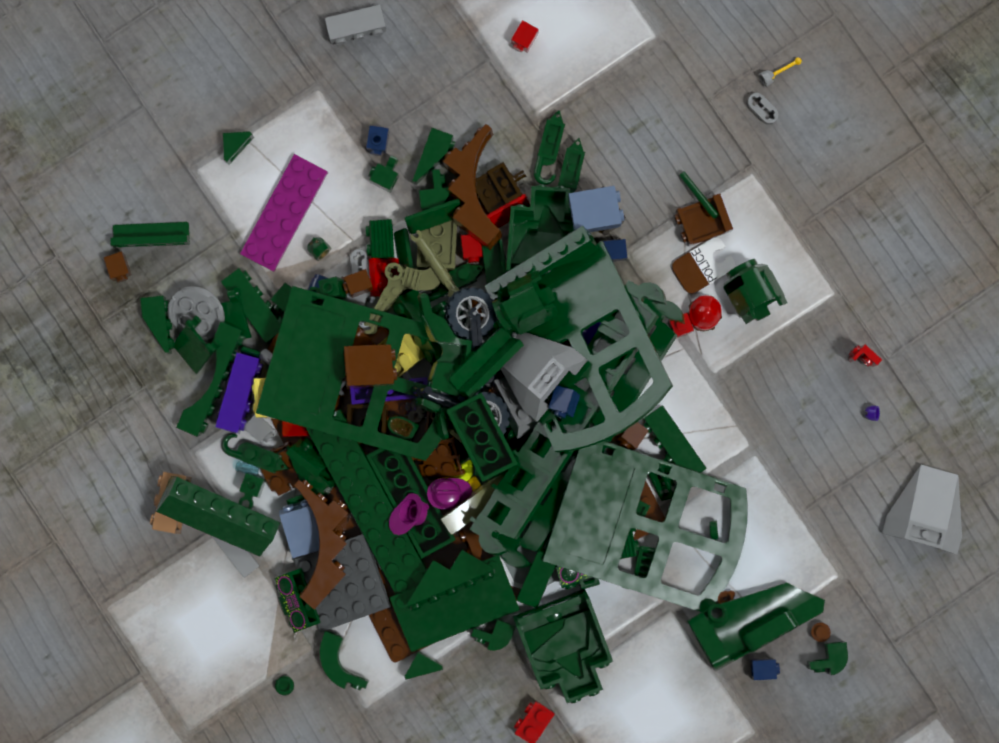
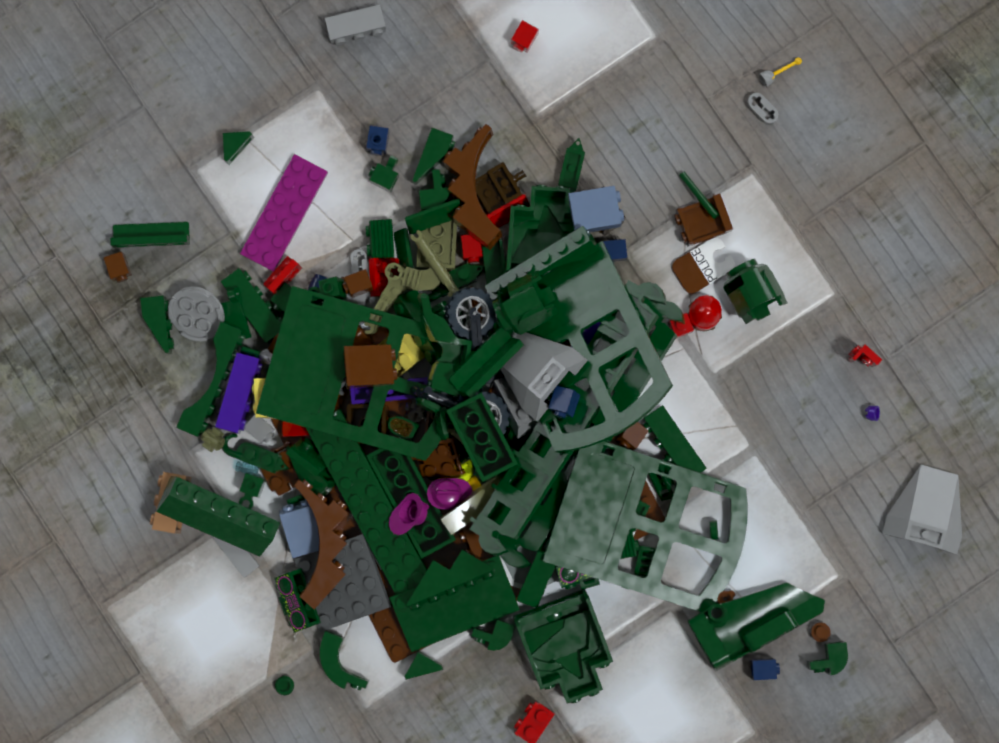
dark green flag [174,315,221,374] -> none
dark green rock [307,237,332,261] -> none
dark green plate [534,110,565,185] -> none
none -> olive gear [201,427,225,452]
none -> red bracket [263,256,302,294]

